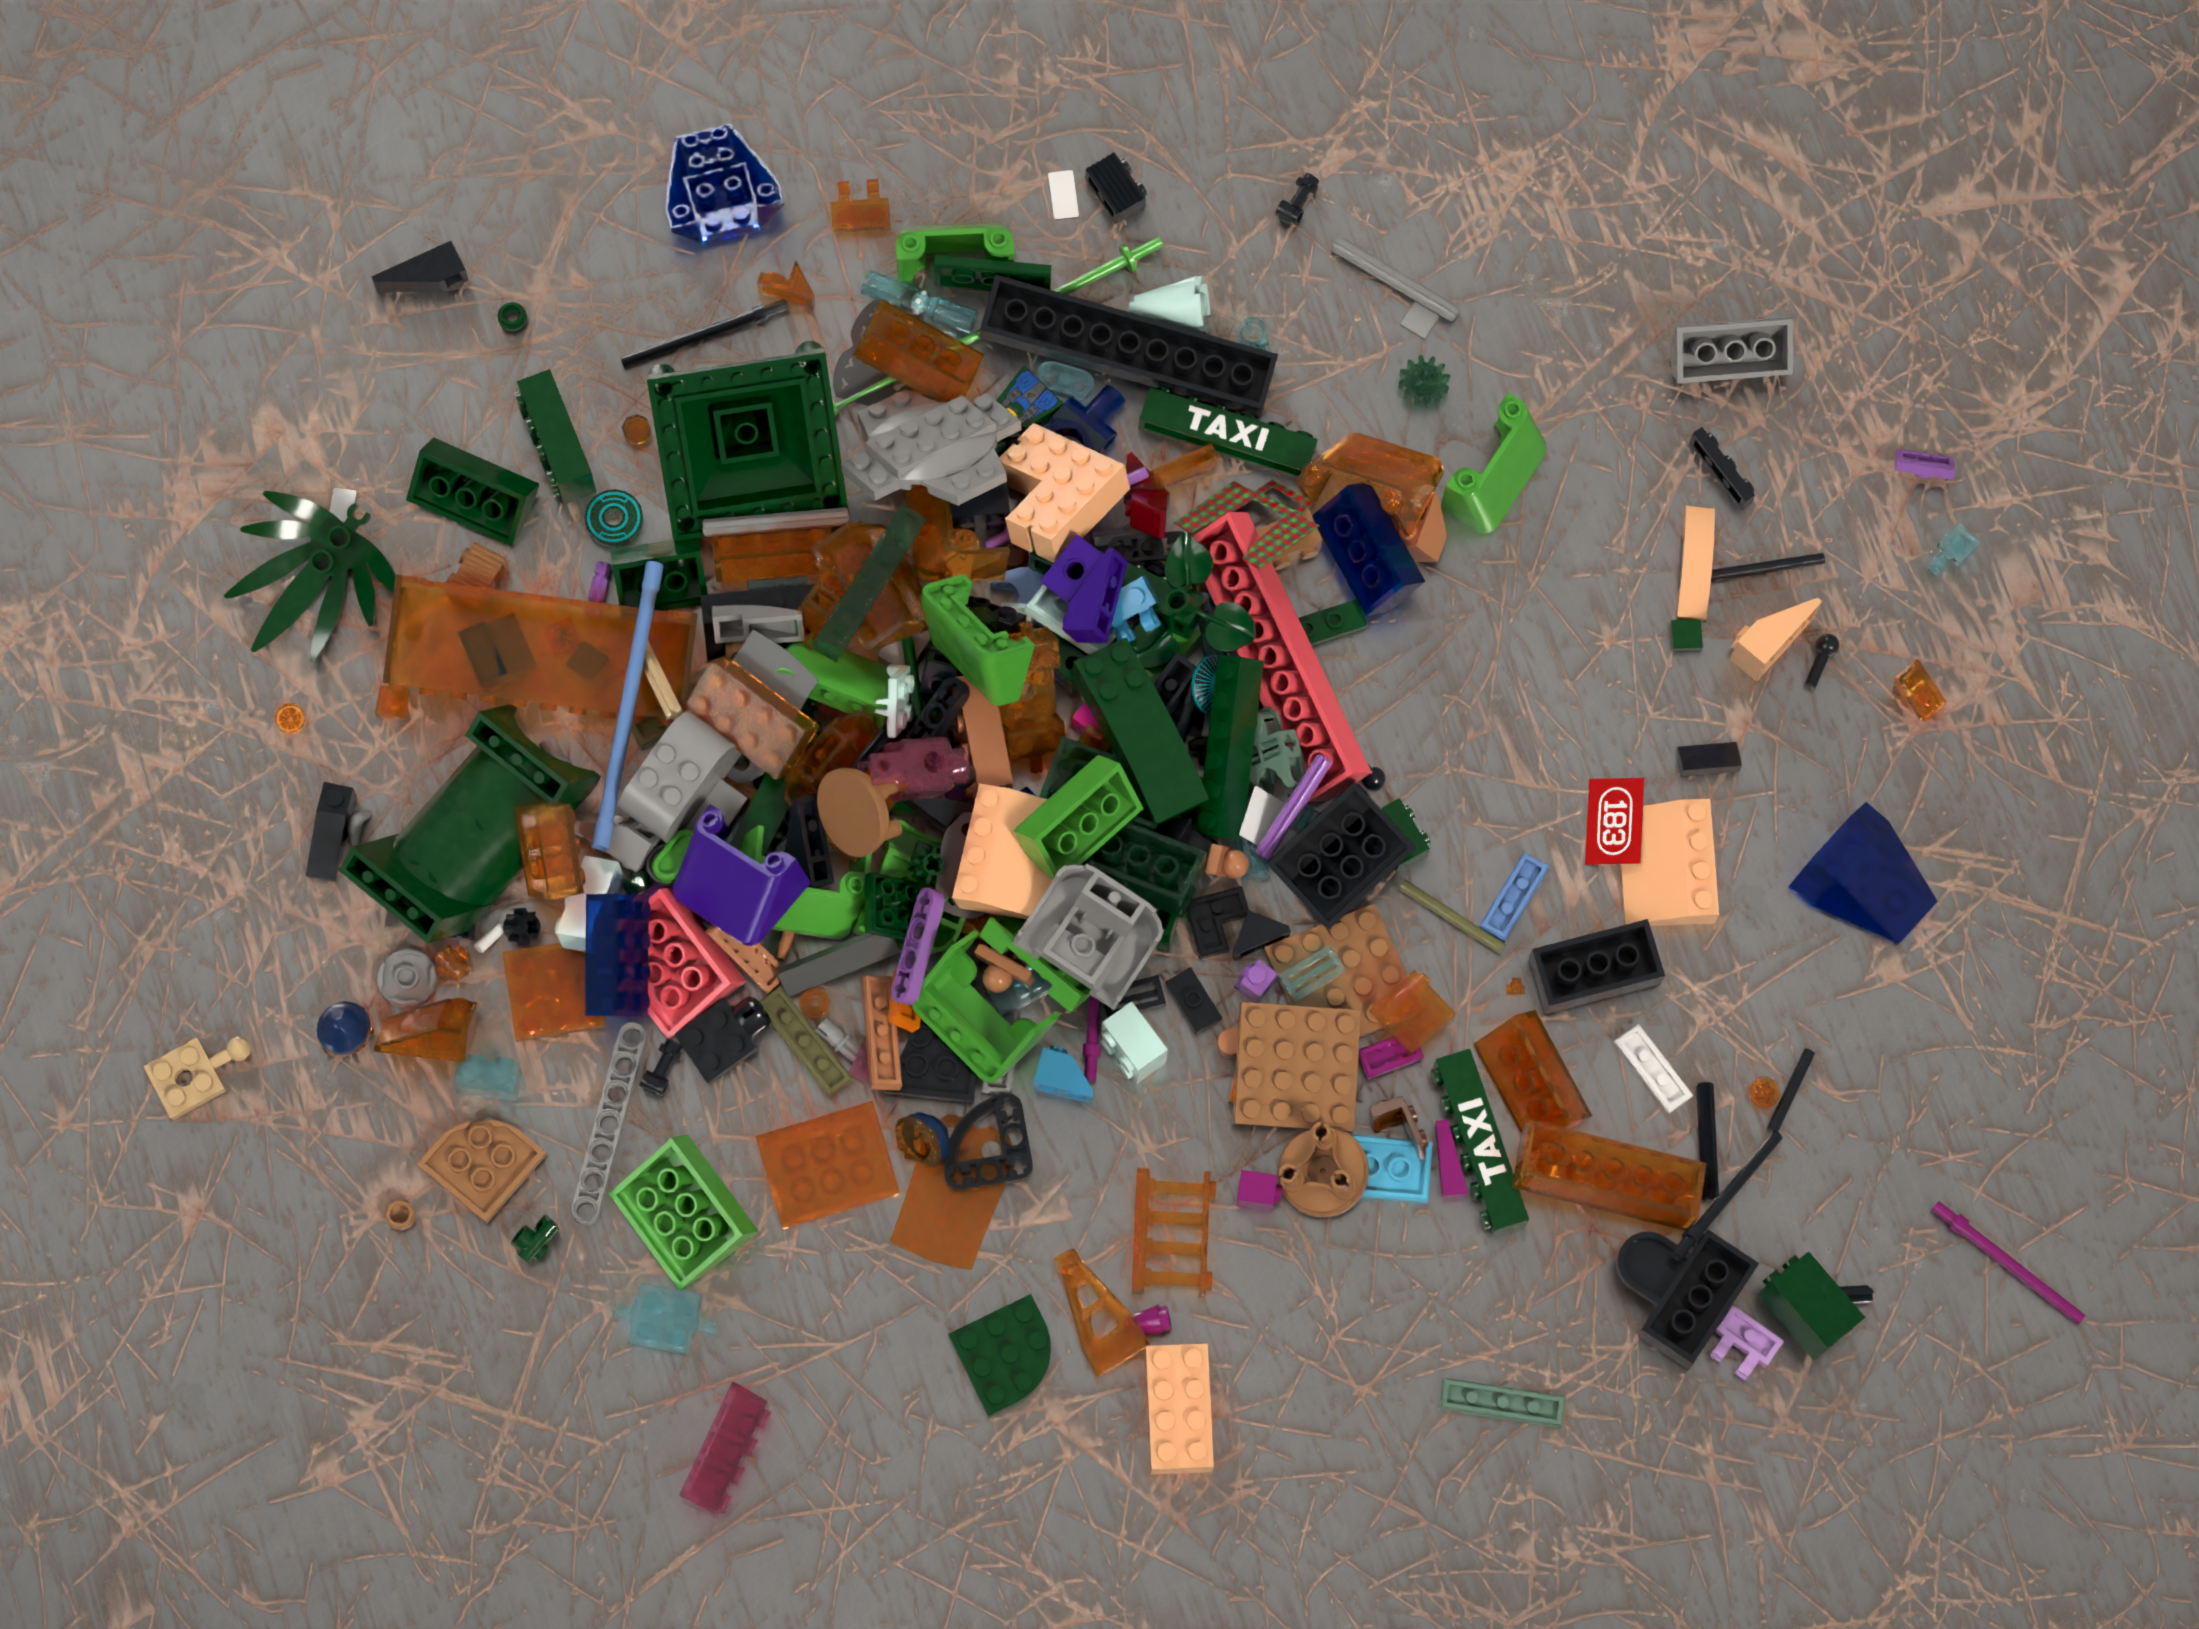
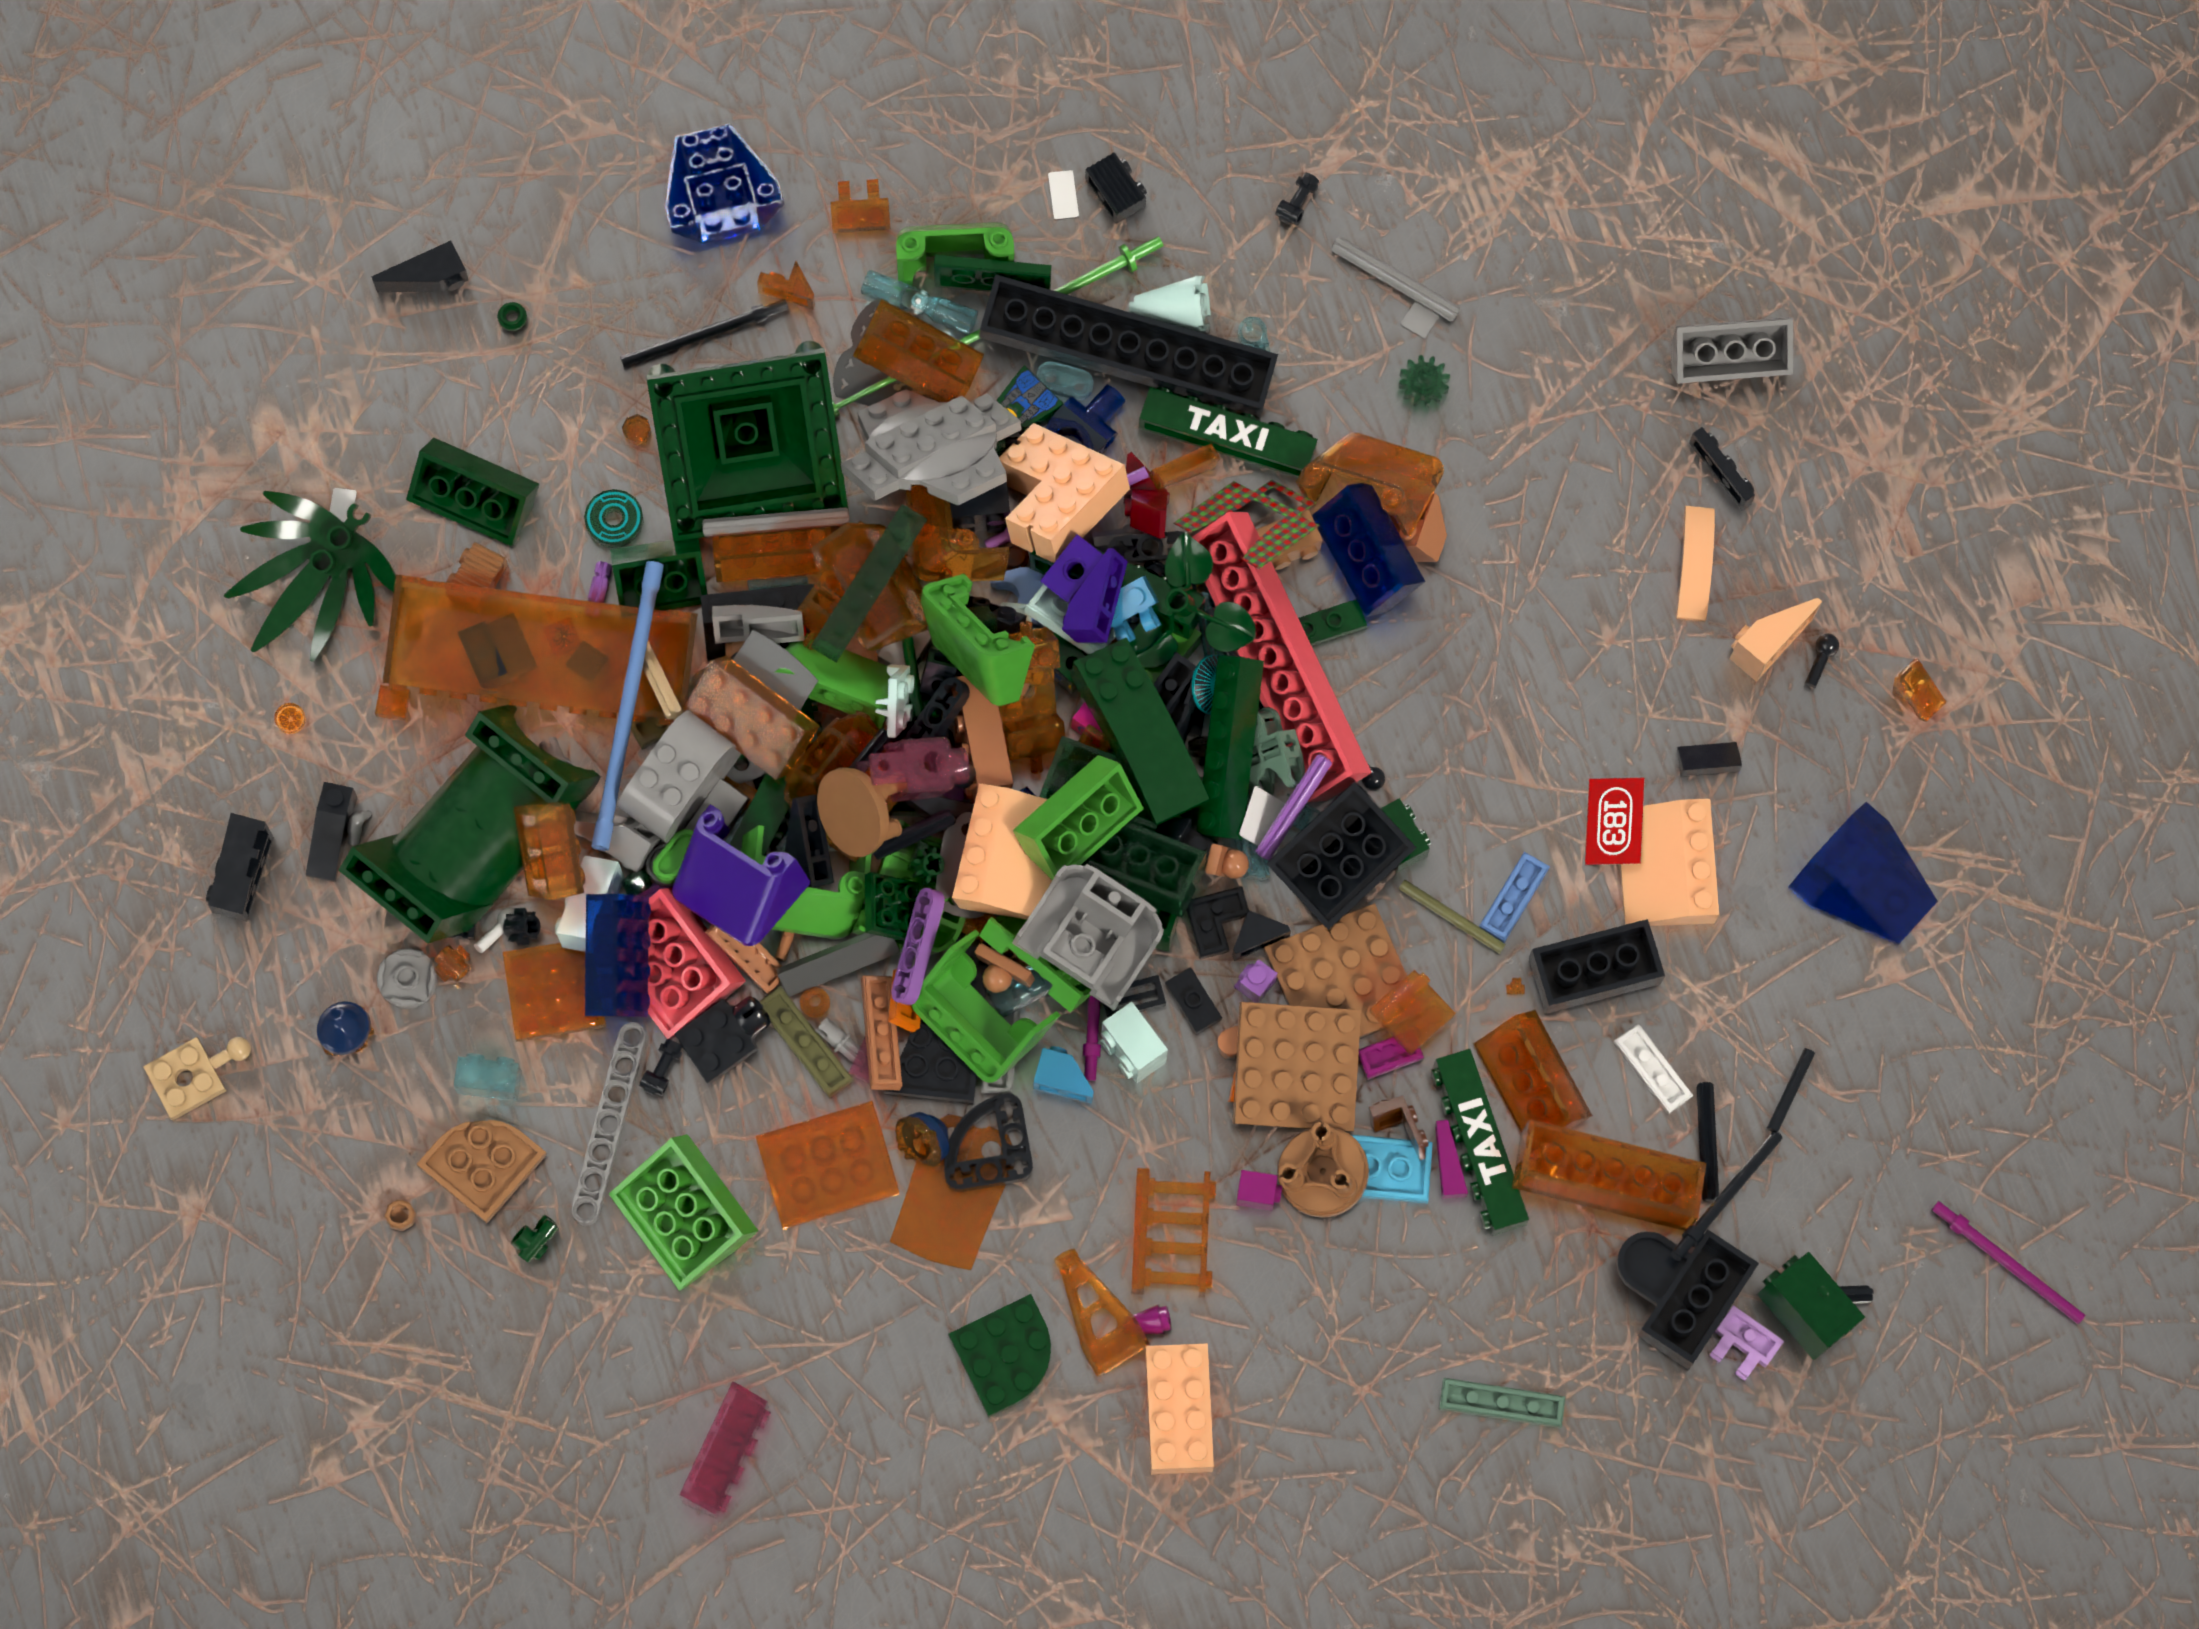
clear orange slope [374,998,478,1063] -> none
dark green brick [514,369,596,505] -> none
clear light blue plate [612,1283,717,1356] -> none
clear light blue tile [1278,945,1346,1003] -> none
bright green windscreen [1441,392,1547,534] -> none
dark green tile [1670,619,1703,652] -> none
black bar [1711,553,1825,582] -> none
clear orange tile [1749,1076,1780,1108] -> none
medium lavender plate [1894,449,1955,480] -> none
clear light blue plate [1928,523,1980,575] -> none
none -> black wedge [206,813,274,922]
none -> black axle [873,808,956,860]

